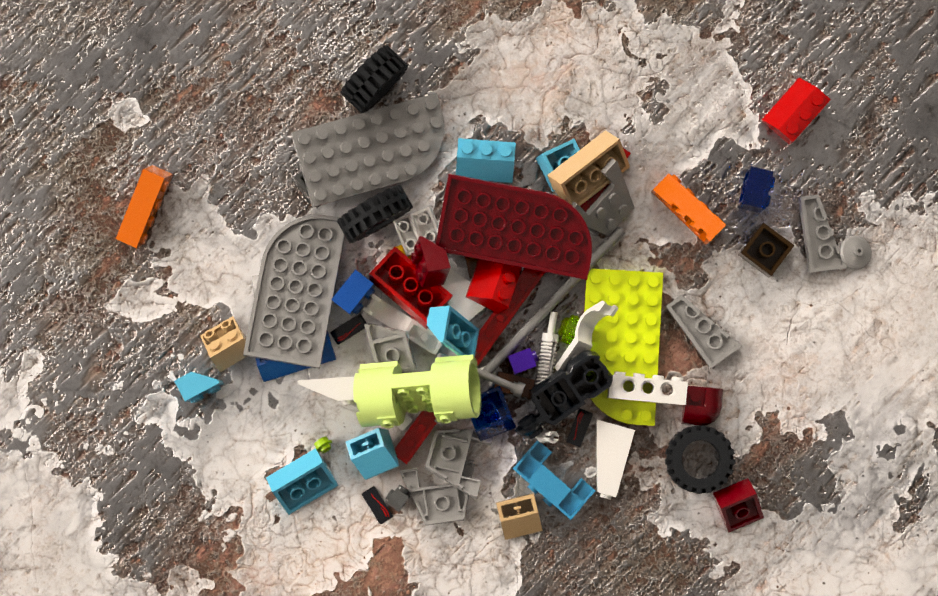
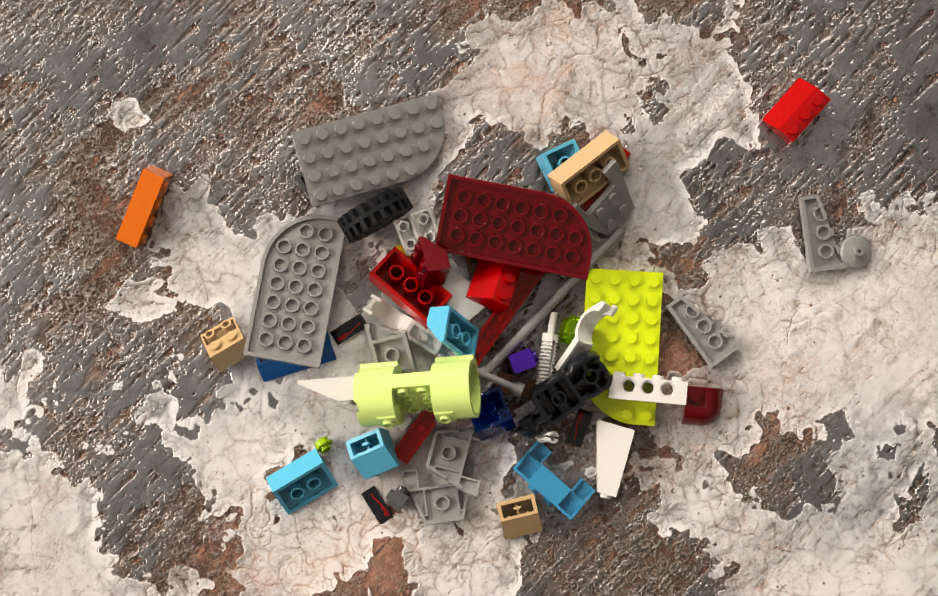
medium azure slope [174,372,224,403] -> none
blue brick [331,269,375,316] -> none
black tyre [340,45,408,114] -> none
medium azure slope [456,138,516,183] -> none
orange wedge [651,174,726,245] -> none
black tyre [665,426,735,494] -> none
dark red slope [713,478,764,533] -> none
clear blue brick [737,166,775,213] -> none
dark brown brick [738,222,795,278] -> none

